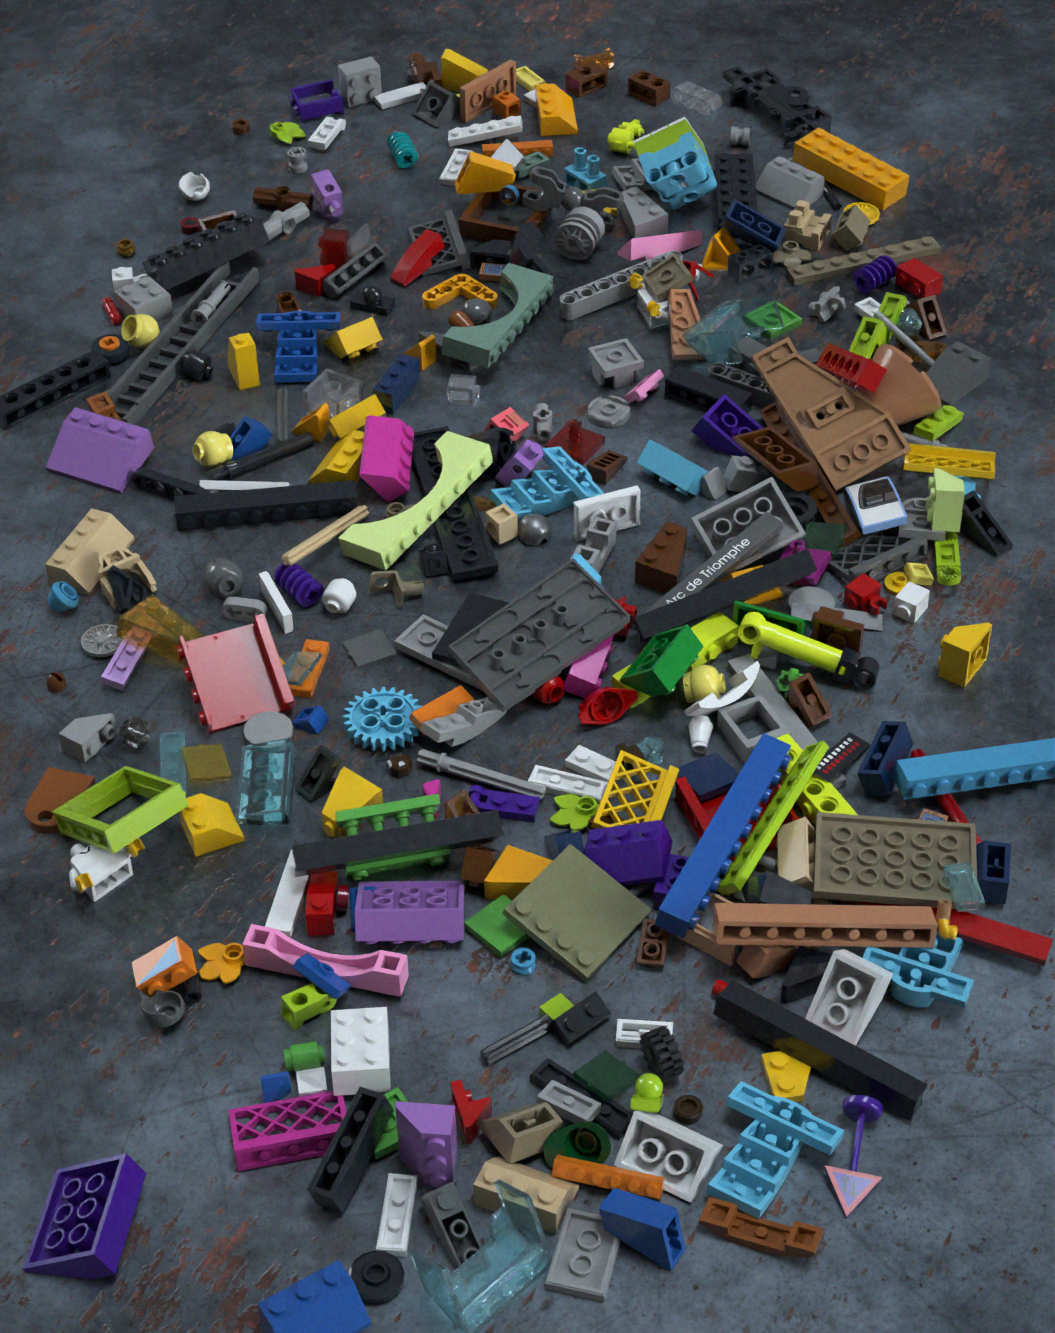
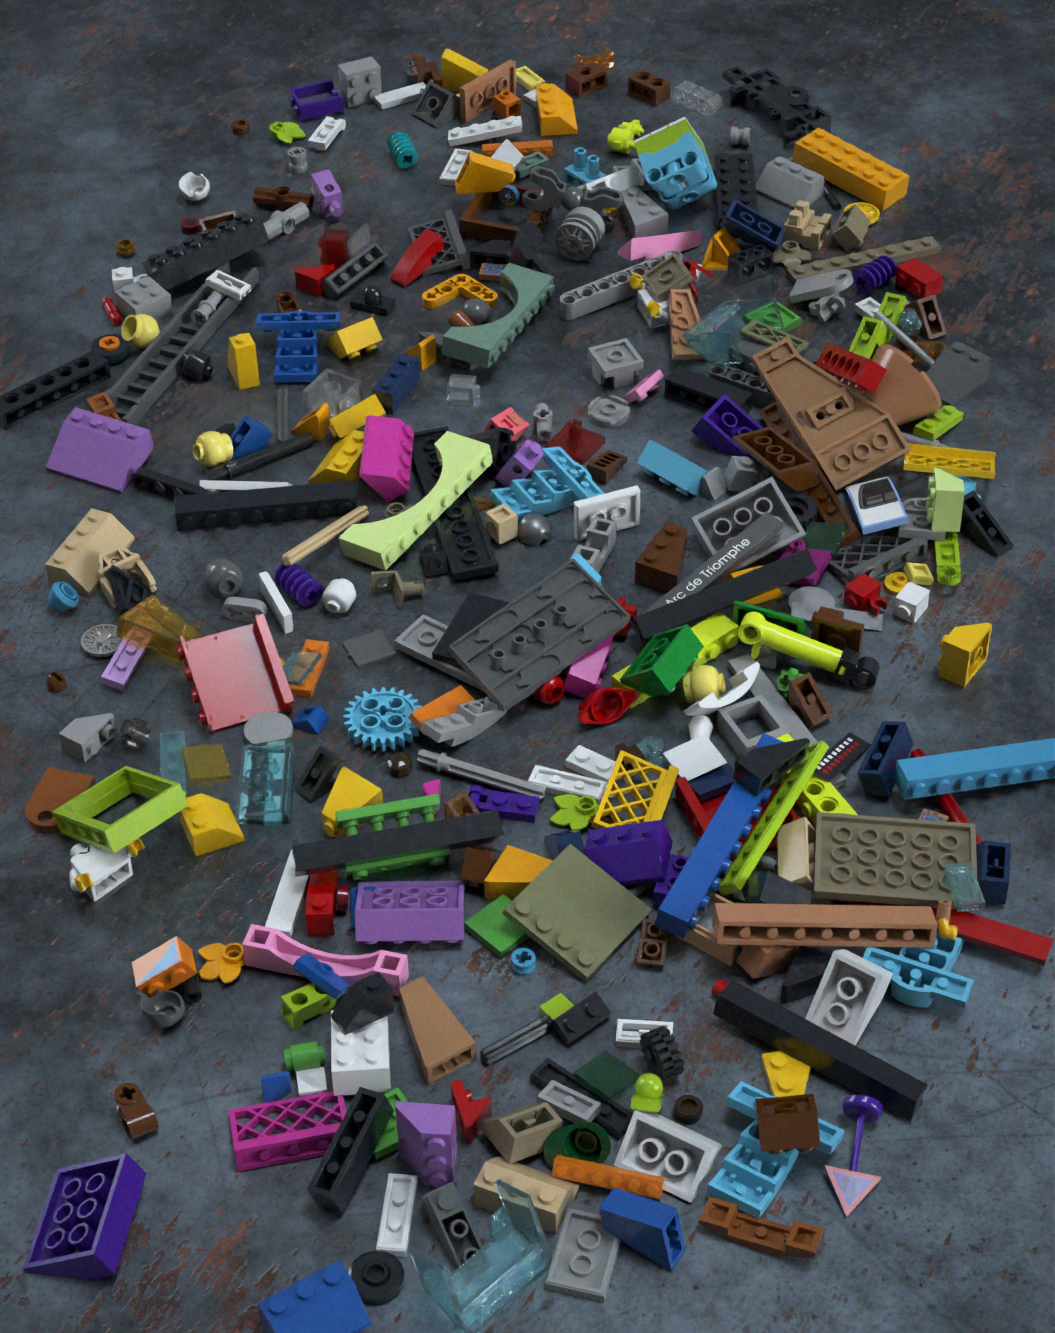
none -> reddish brown piece [114,1083,159,1140]
none -> white tile [205,270,251,301]
none -> black slope [331,972,394,1035]
none -> medium nougat slope [399,976,476,1085]
none -> white slope [578,165,641,193]
none -> white sticker [663,734,727,781]
none -> black slope [733,738,810,796]
none -> olive window [740,319,810,355]
none -> reddish brown slope [755,1094,821,1154]
none -> light grey tile [789,269,854,304]

